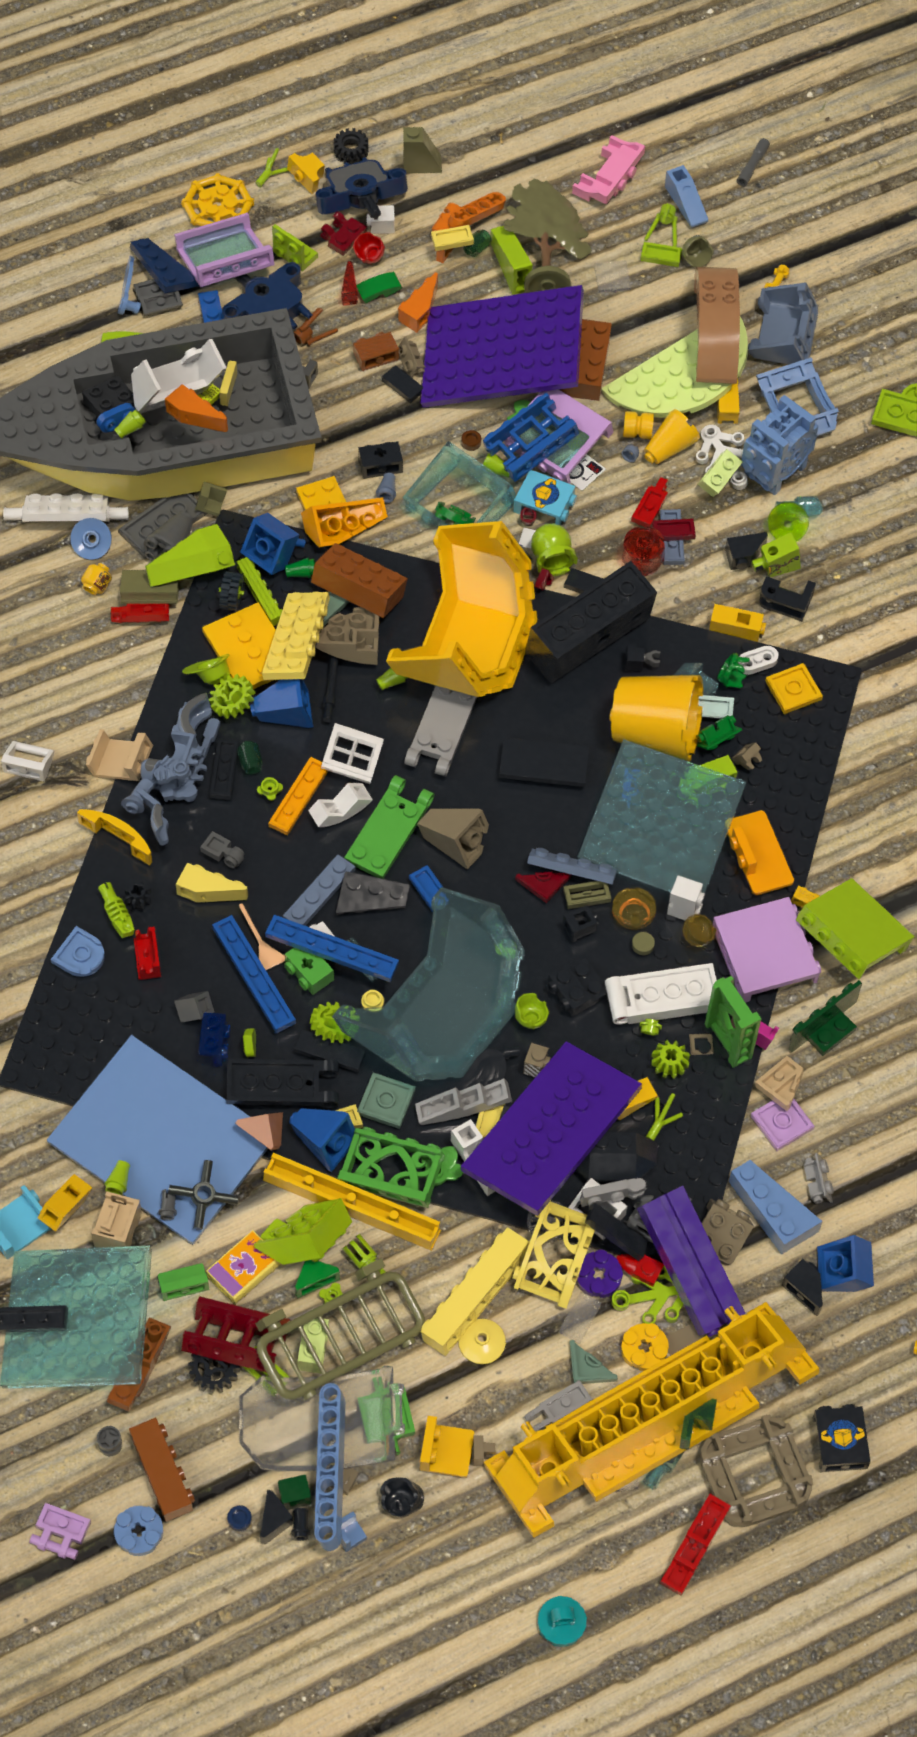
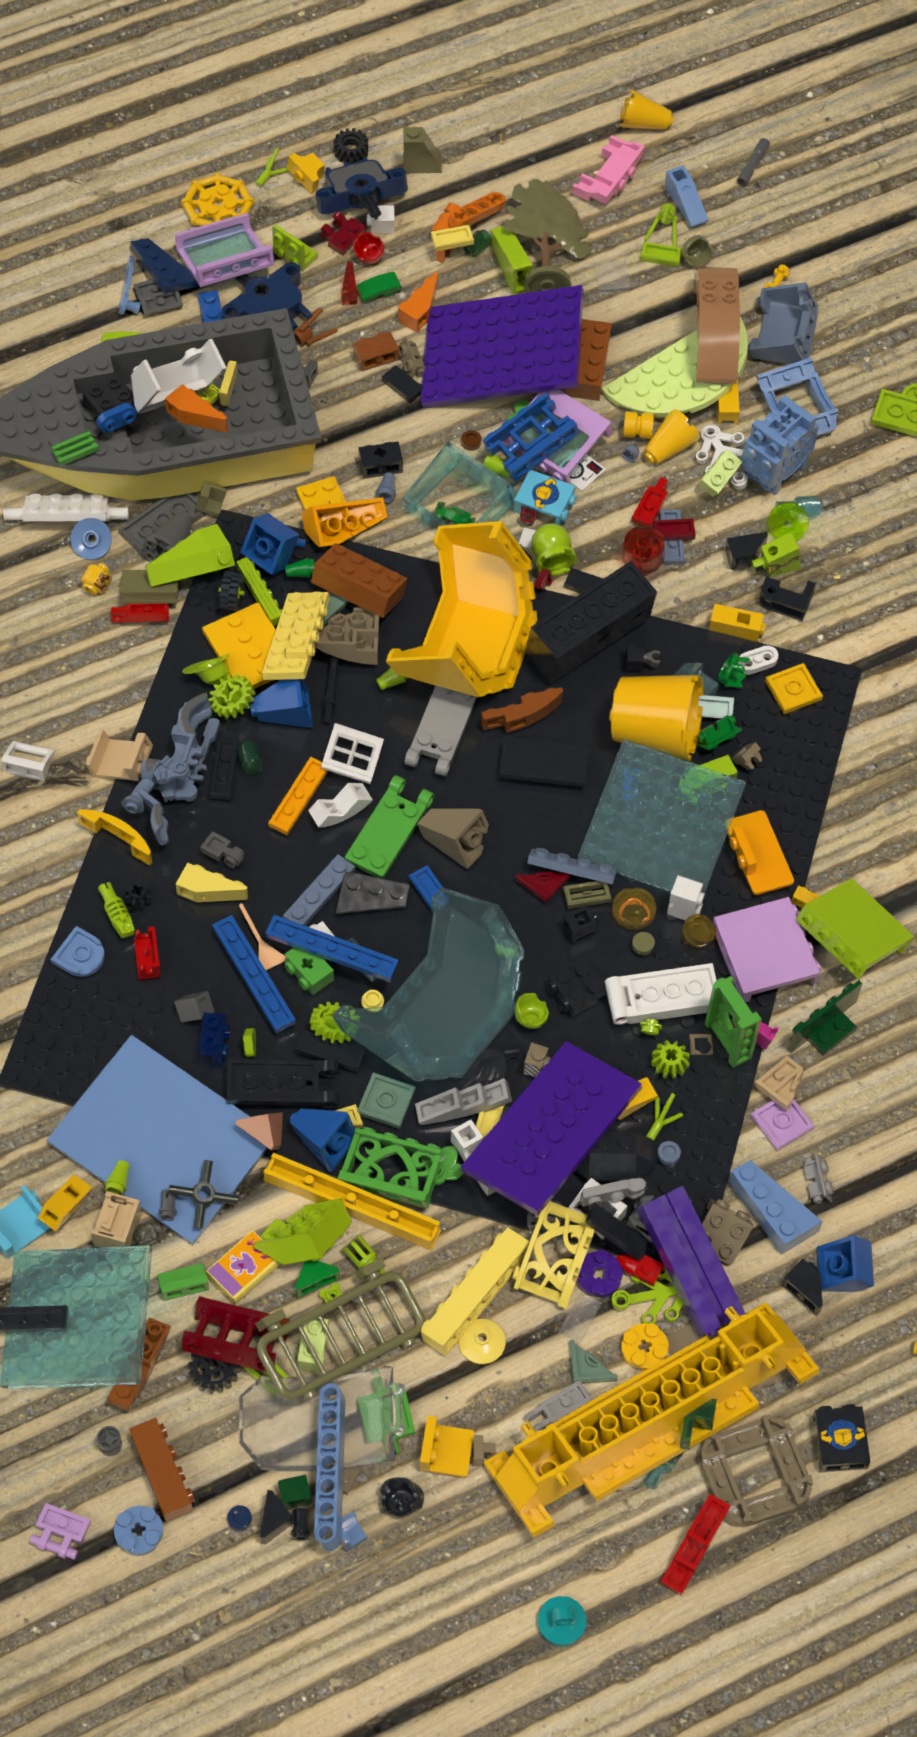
lime cone [114,409,146,438] -> none
lime plate [257,777,283,800] -> none
none -> bright green tile [51,431,99,466]
none -> dark orange slope [481,687,563,733]
none -> yellow cone [619,89,674,130]
none -> sand blue tile [657,1141,681,1165]

